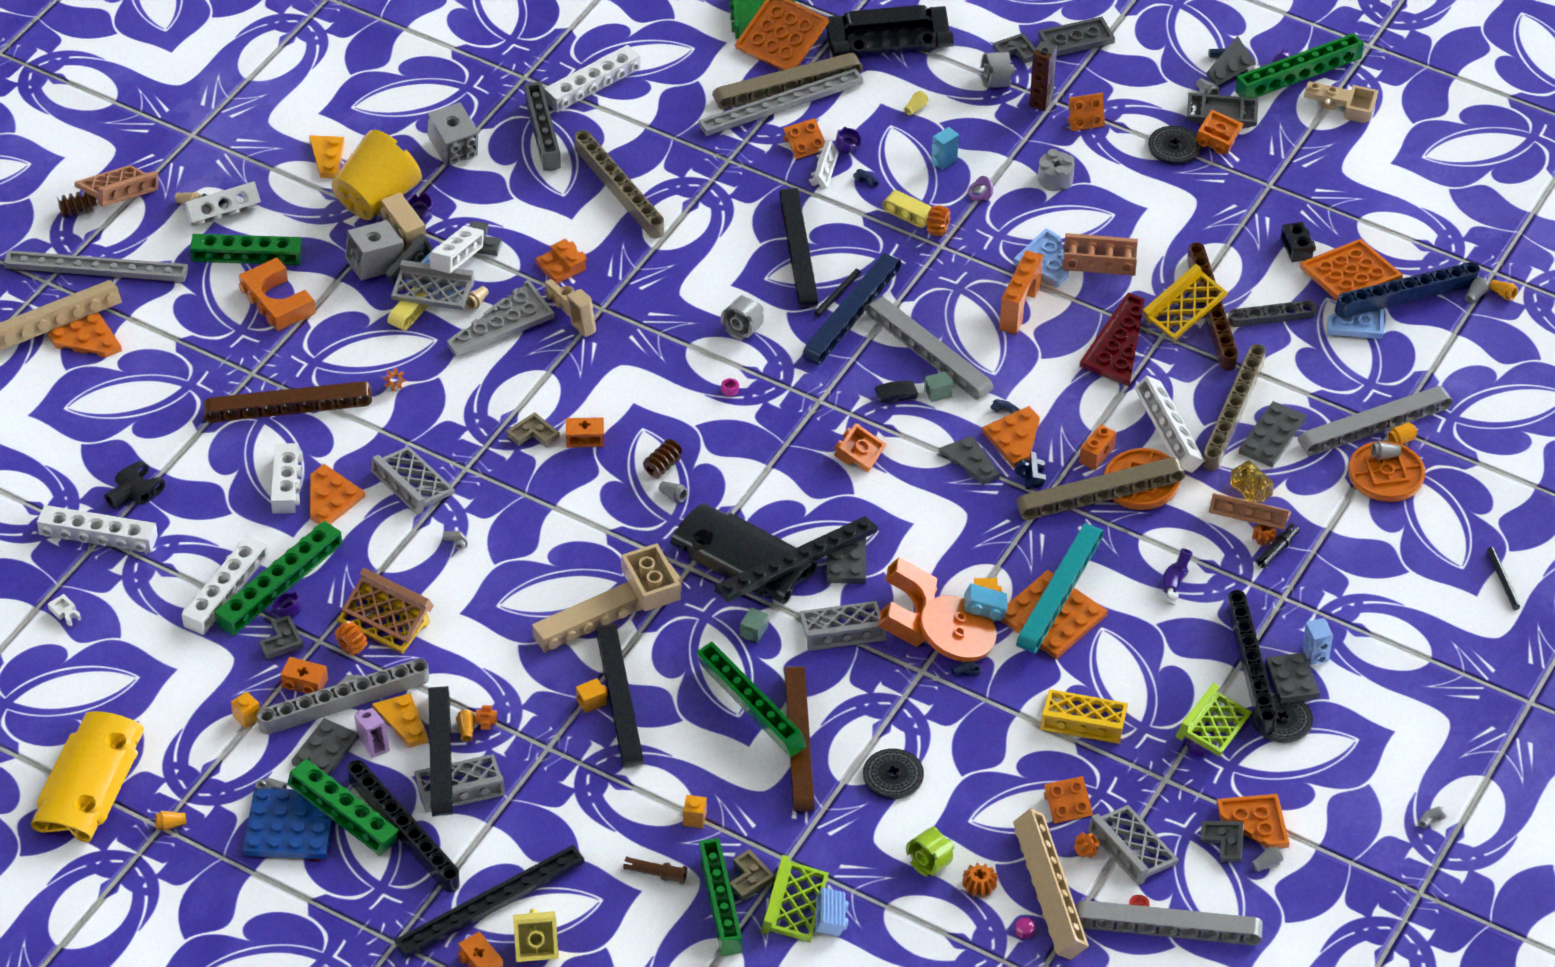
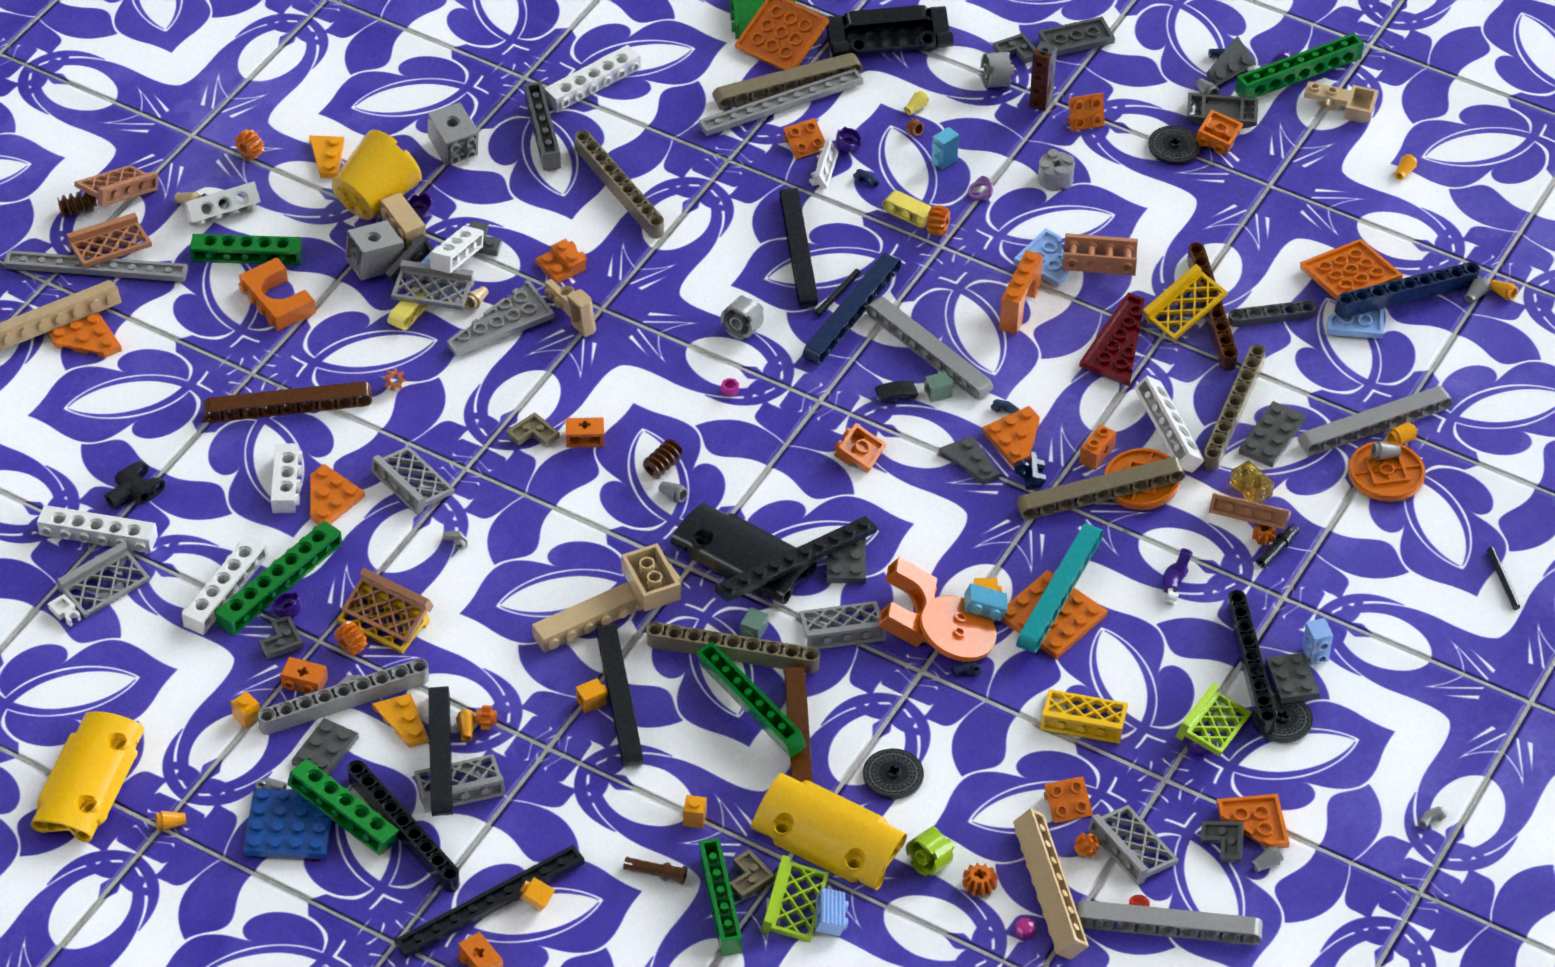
lavender torso [354,708,390,758] -> none
light yellow piece [513,909,559,962] -> none
black brick [1280,222,1316,263] -> none
none -> light grey fence [57,542,150,619]
none -> nougat fence [67,213,152,268]
none -> orange gear [234,129,264,160]
none -> light orange brick [519,877,555,911]
none -> dark tan beam [646,622,820,674]
none -> yellow panel [751,773,907,891]
none -> dark orange plate [906,119,924,136]
none -> light orange cone [1394,154,1417,180]

